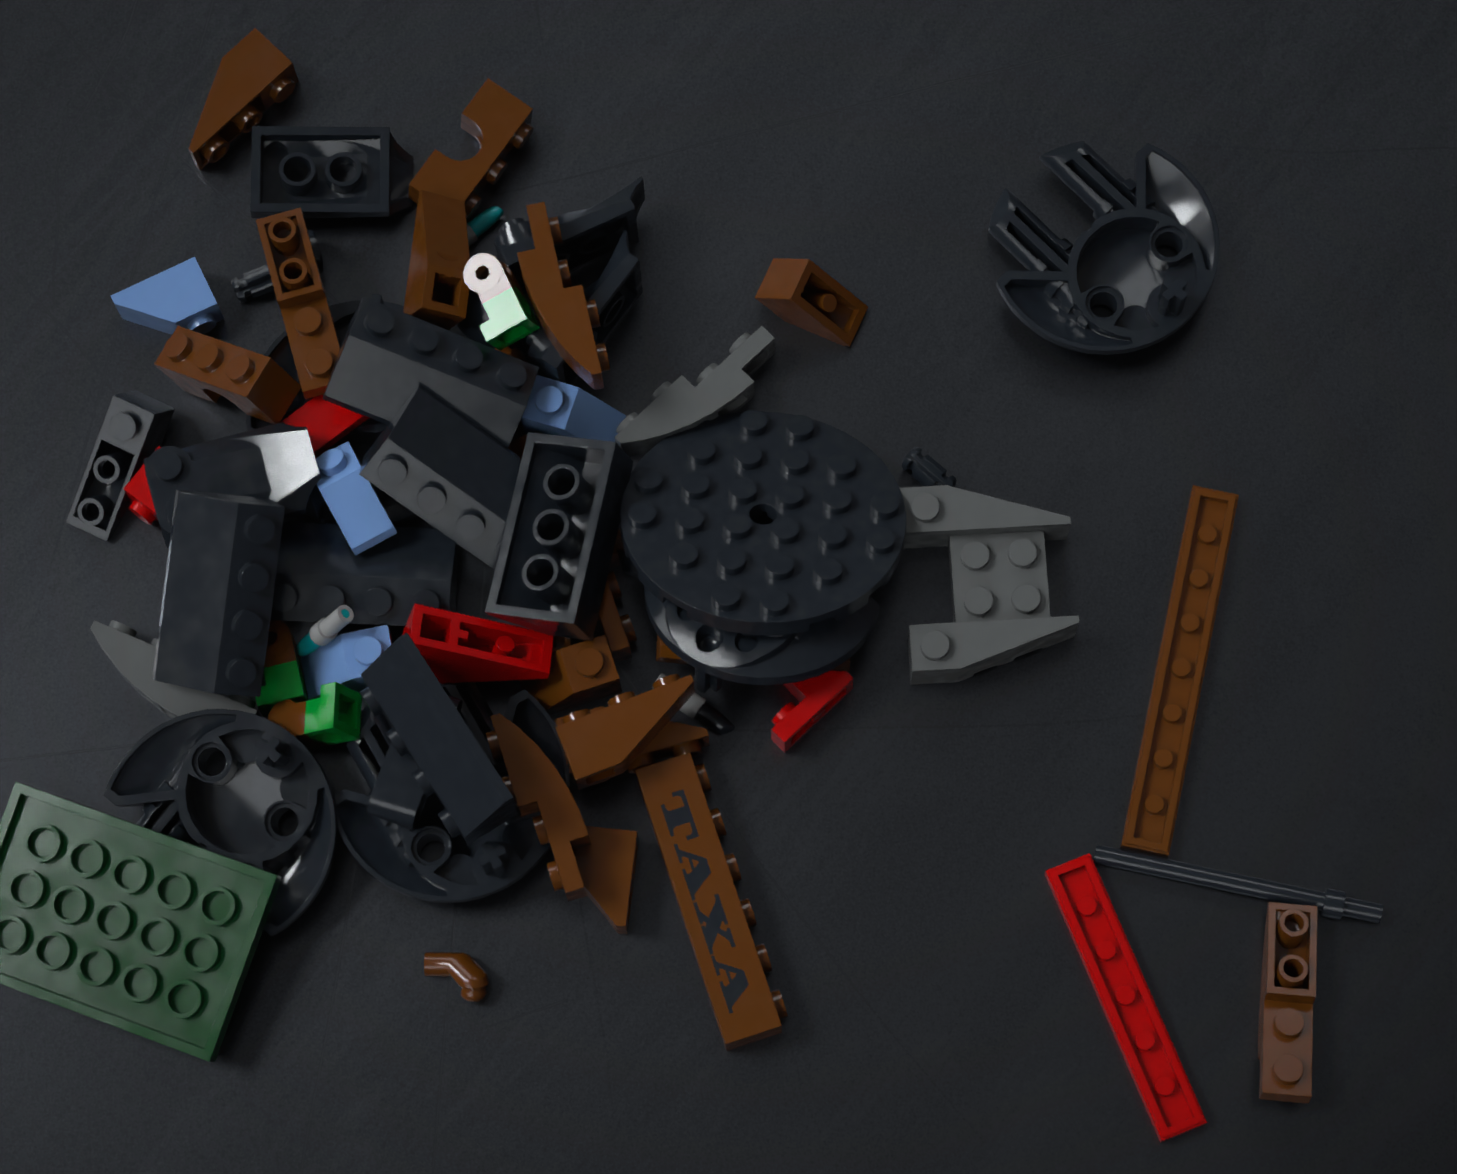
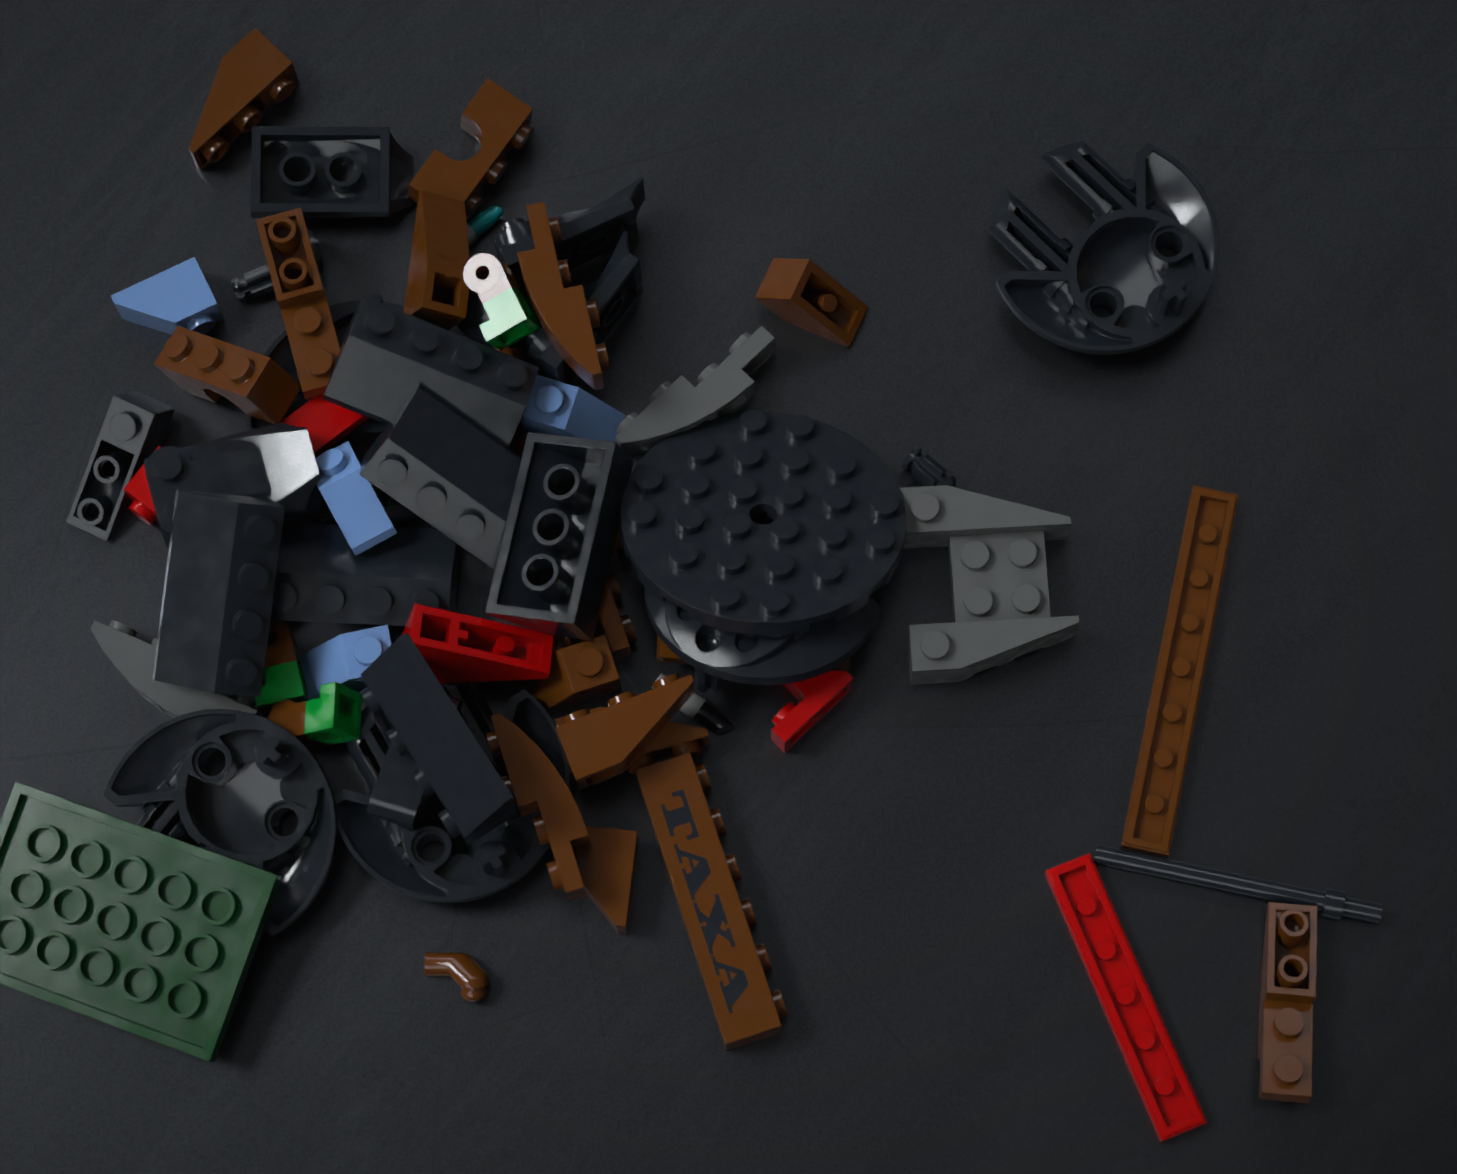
light grey piece [296,605,354,657] -> none

